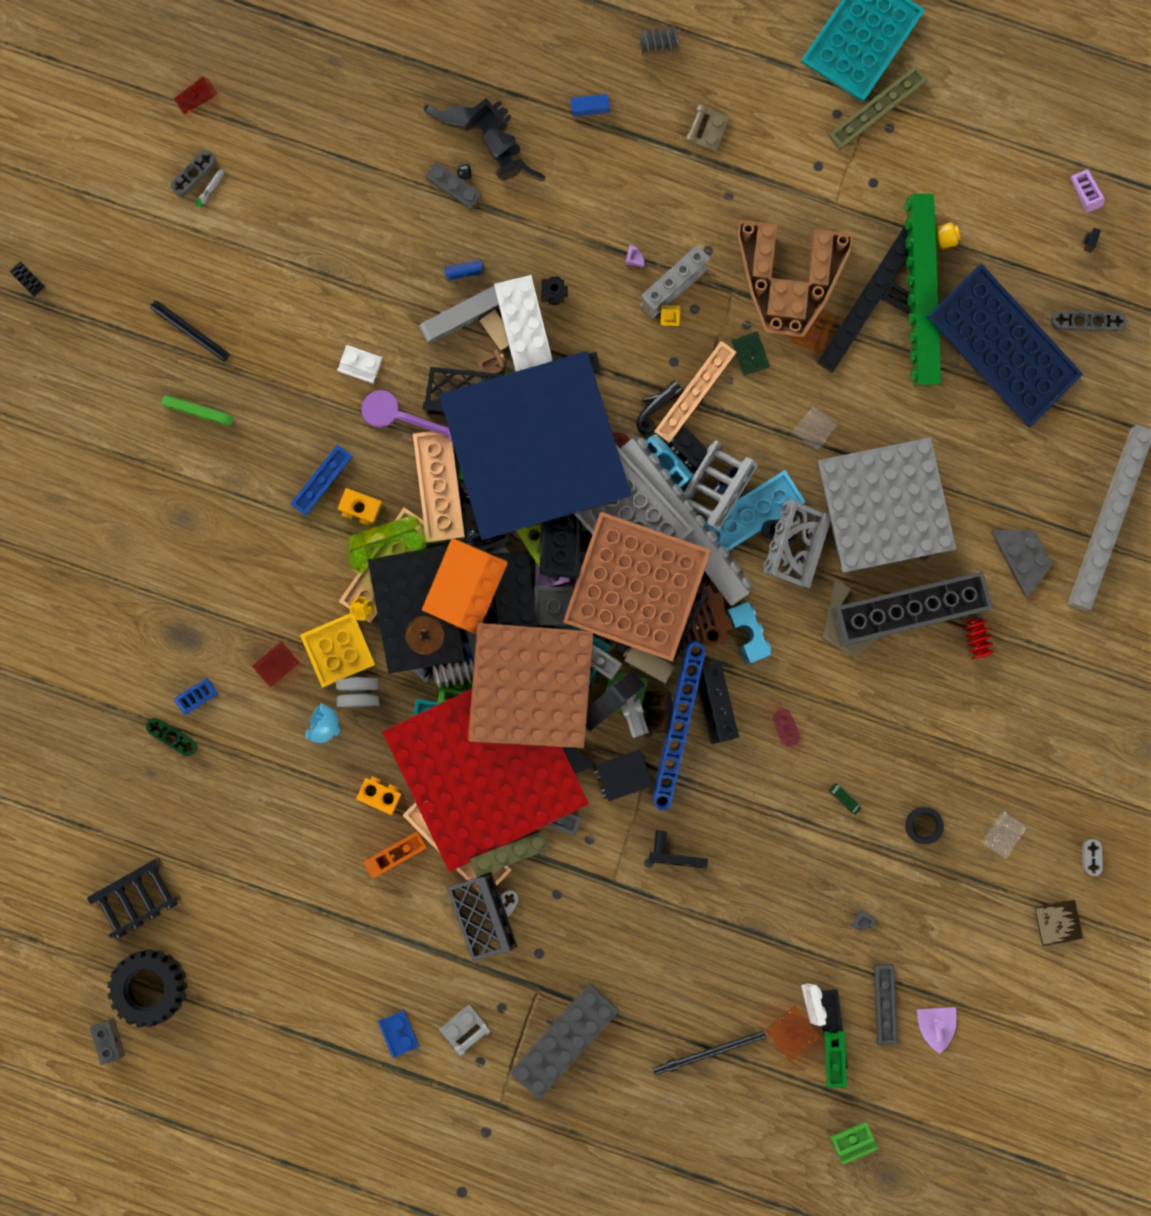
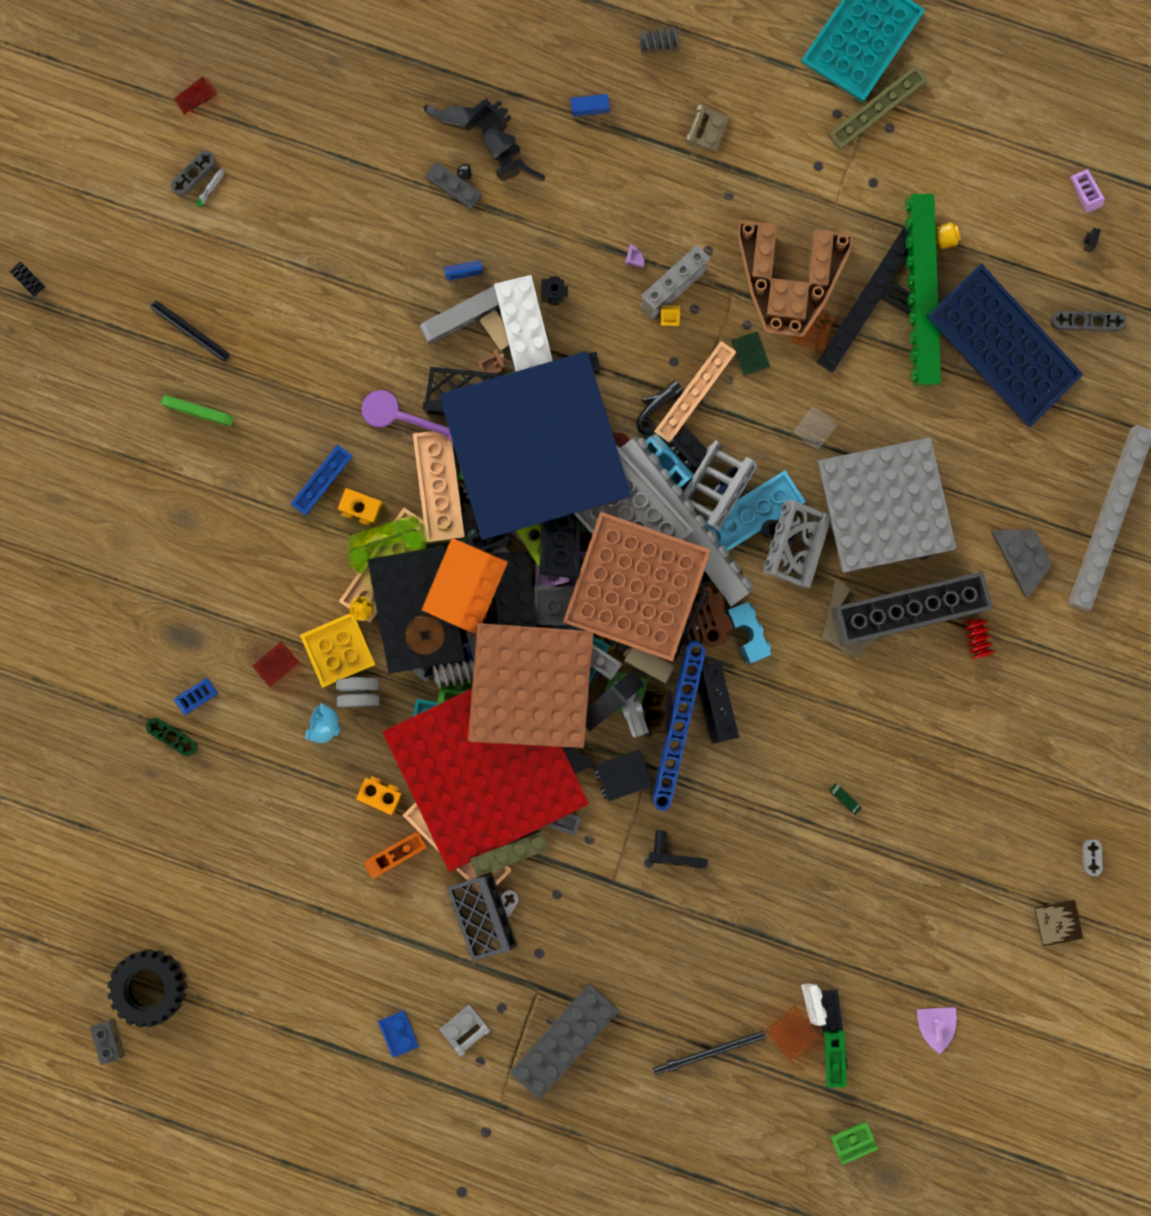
black fence [87,858,181,939] -> none
white plate [337,345,383,384] -> none
clear pink plate [773,709,800,747] -> none
dark grey tile [851,910,878,929] -> none
dark grey tile [874,964,897,1044] -> none
black tyre [905,808,944,844] -> none
clear plate [981,811,1027,859] -> none

